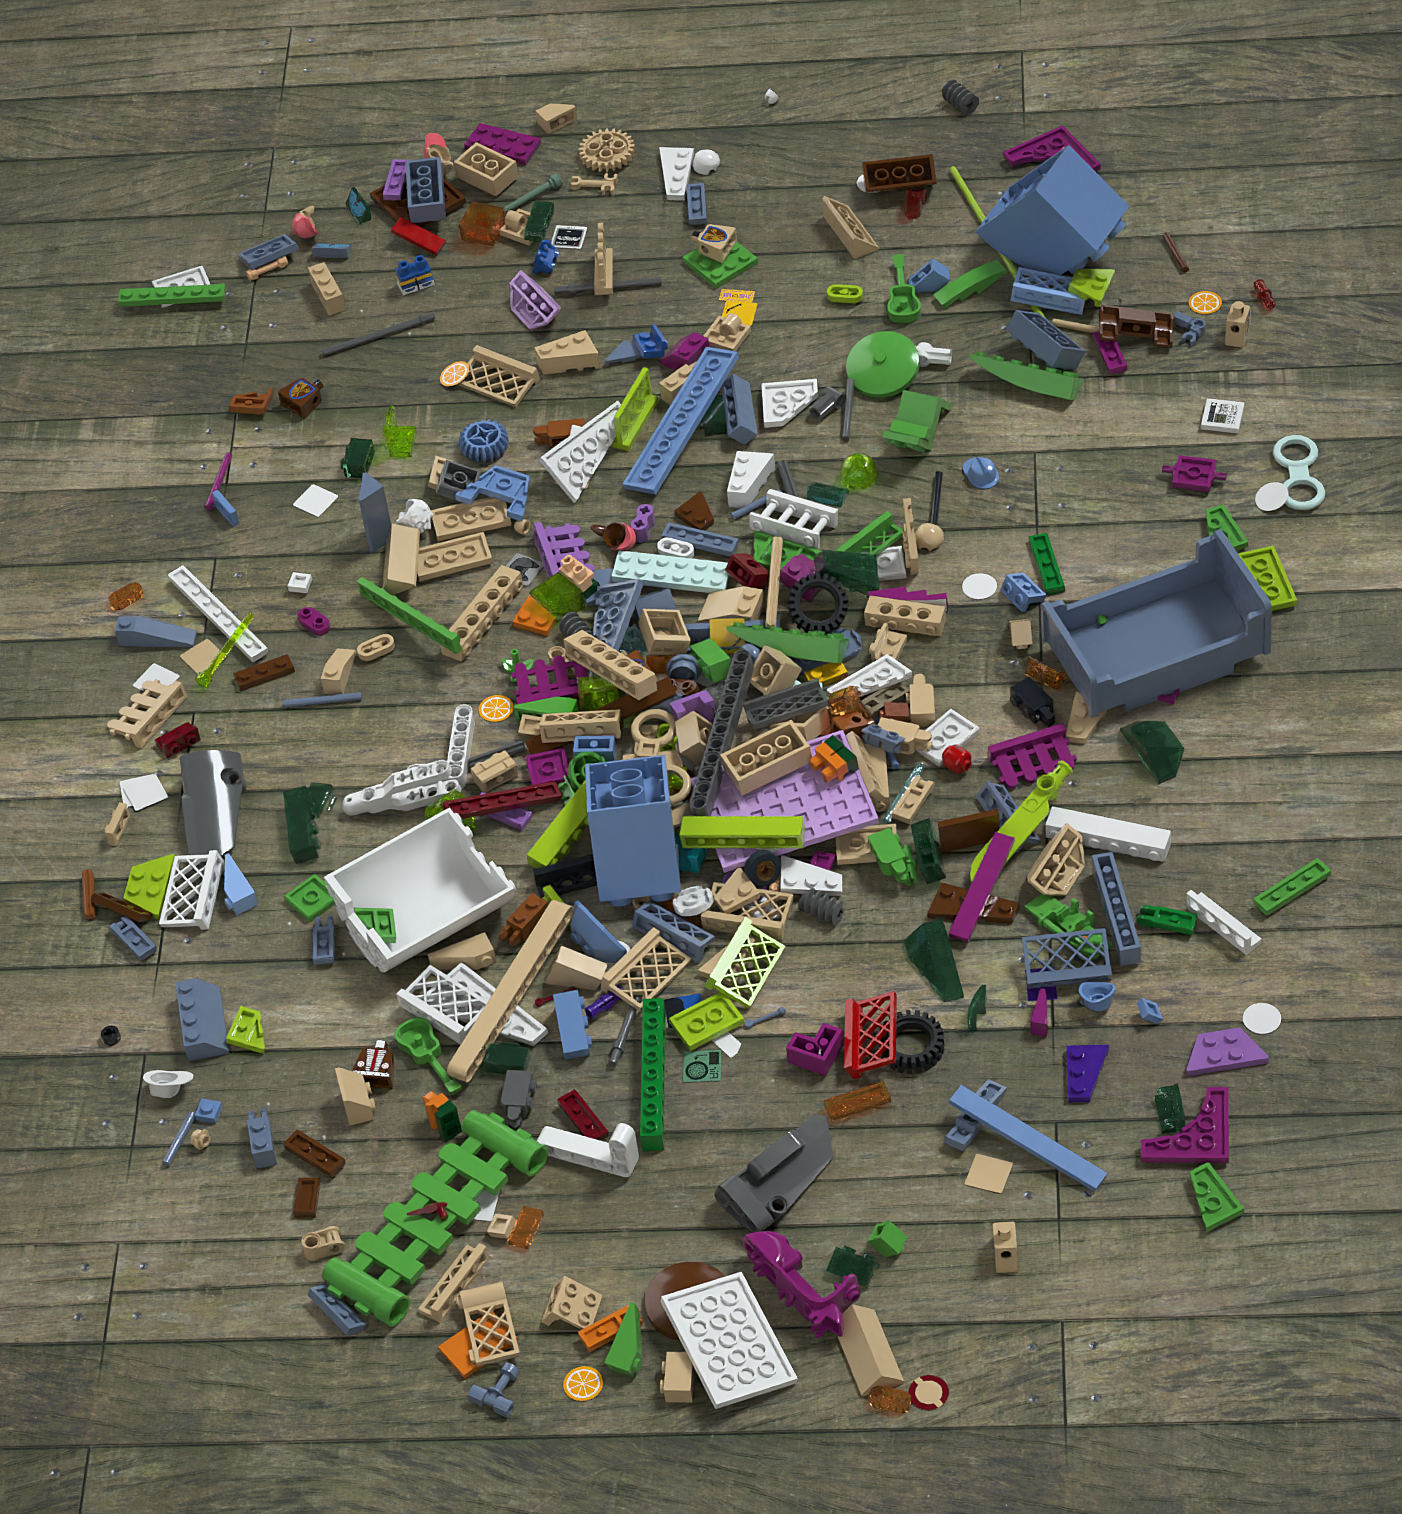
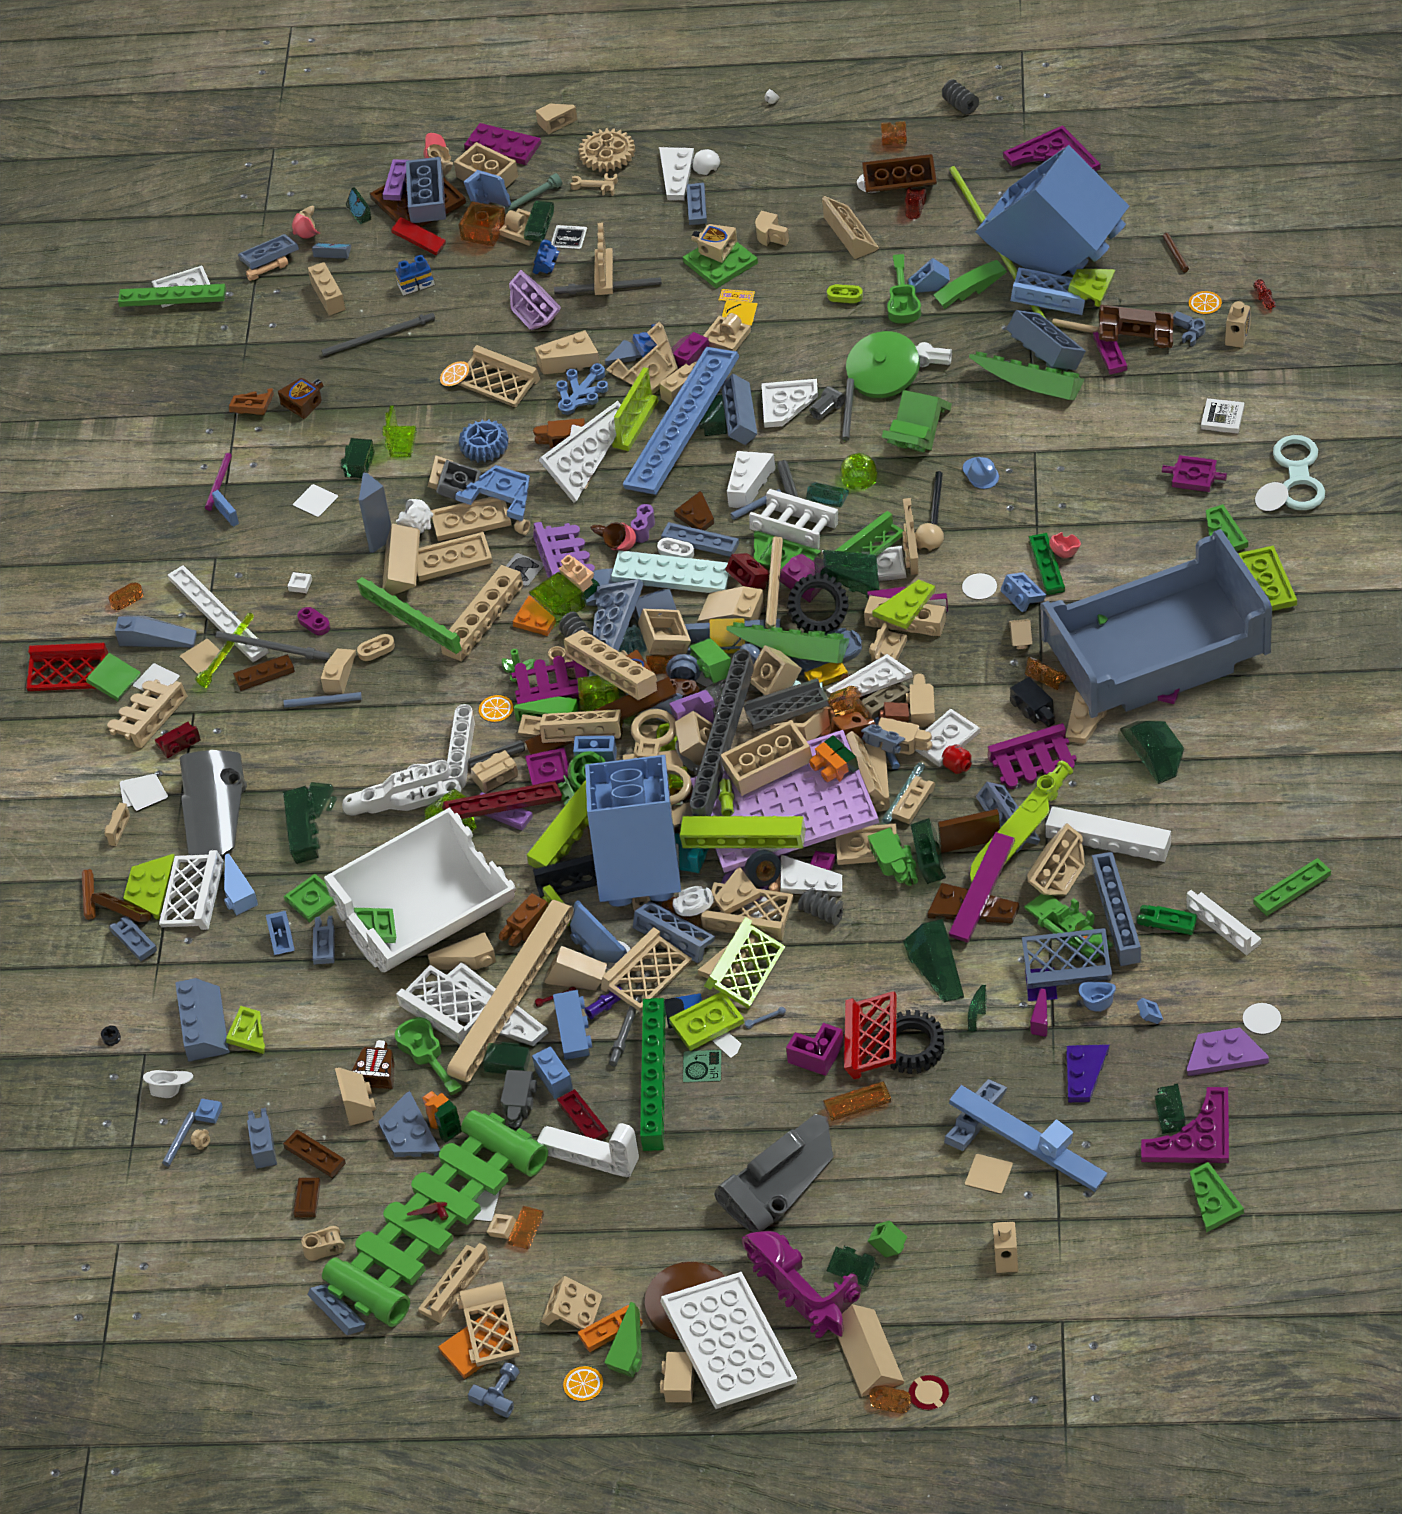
none -> red fence [26,643,108,691]
none -> bright green tile [86,653,141,701]
none -> dark grey bar [215,631,330,660]
none -> medium blue slope [266,911,295,955]
none -> sand blue wing [378,1091,440,1157]
none -> medium blue bracket [464,170,511,212]
none -> medium blue brick [532,1046,573,1099]
none -> medium blue plant [556,363,608,415]
none -> tan wing [606,322,678,395]
none -> lime axle [718,778,735,816]
none -> tan brick [755,211,789,246]
none -> lime wing [872,579,936,629]
none -> clear orange wheel [881,121,907,146]
none -> light blue brick [1038,1119,1073,1159]
none -> coral hair [1049,532,1081,558]

